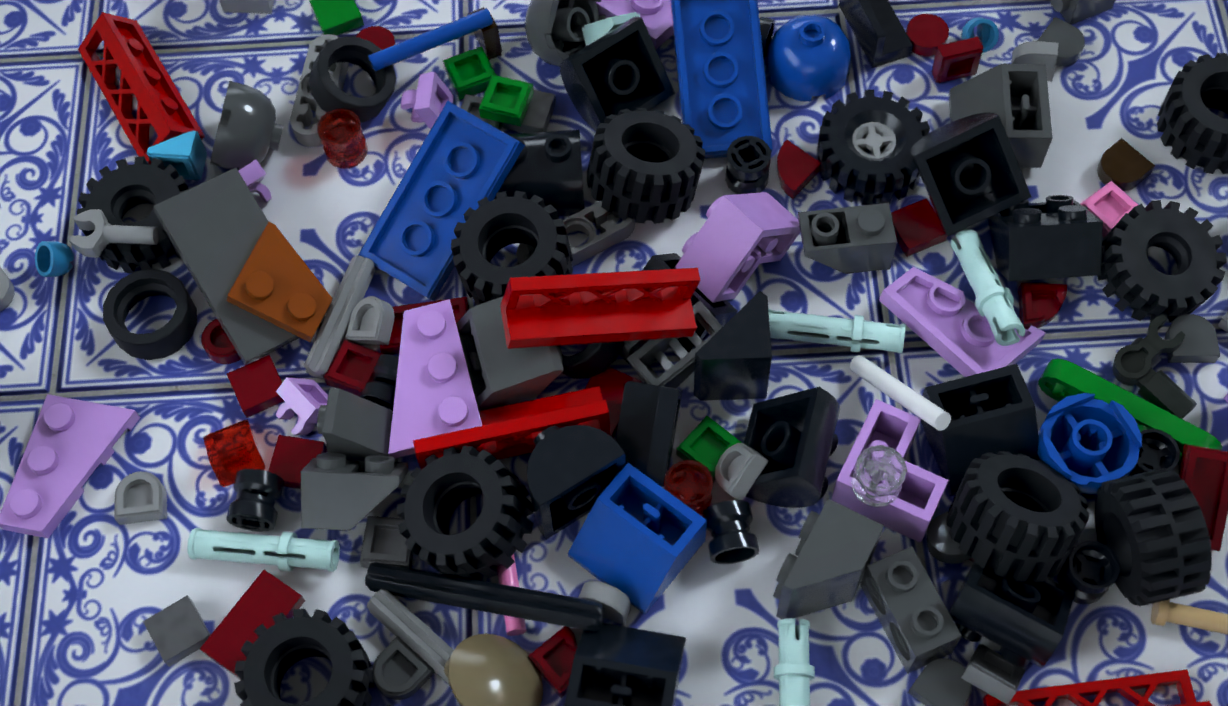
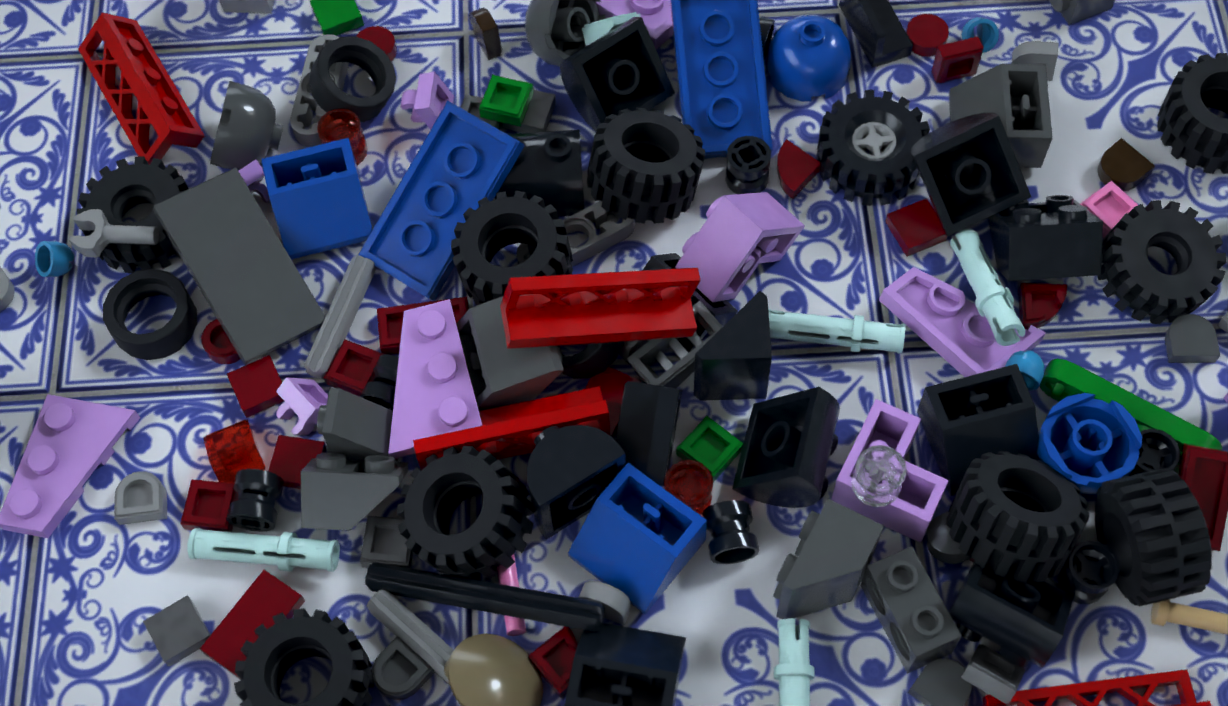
medium azure slope [147,131,207,180] -> none
dark orange wing [227,222,333,343] -> none
light grey tile [345,296,394,345] -> none
blue bar [368,8,493,72] -> none
green tile [443,46,496,100] -> none
light grey tile [715,443,768,500] -> none
dark grey slope [798,203,897,274] -> none
white bar [850,355,951,431] -> none
dark grey tile [1037,17,1085,66] -> none
pearl dark grey bar [1112,314,1197,419] -> none
none -> dark red tile [180,479,237,532]
none -> blue slope [261,138,373,260]
none -> dark azure hinge [1005,350,1045,390]

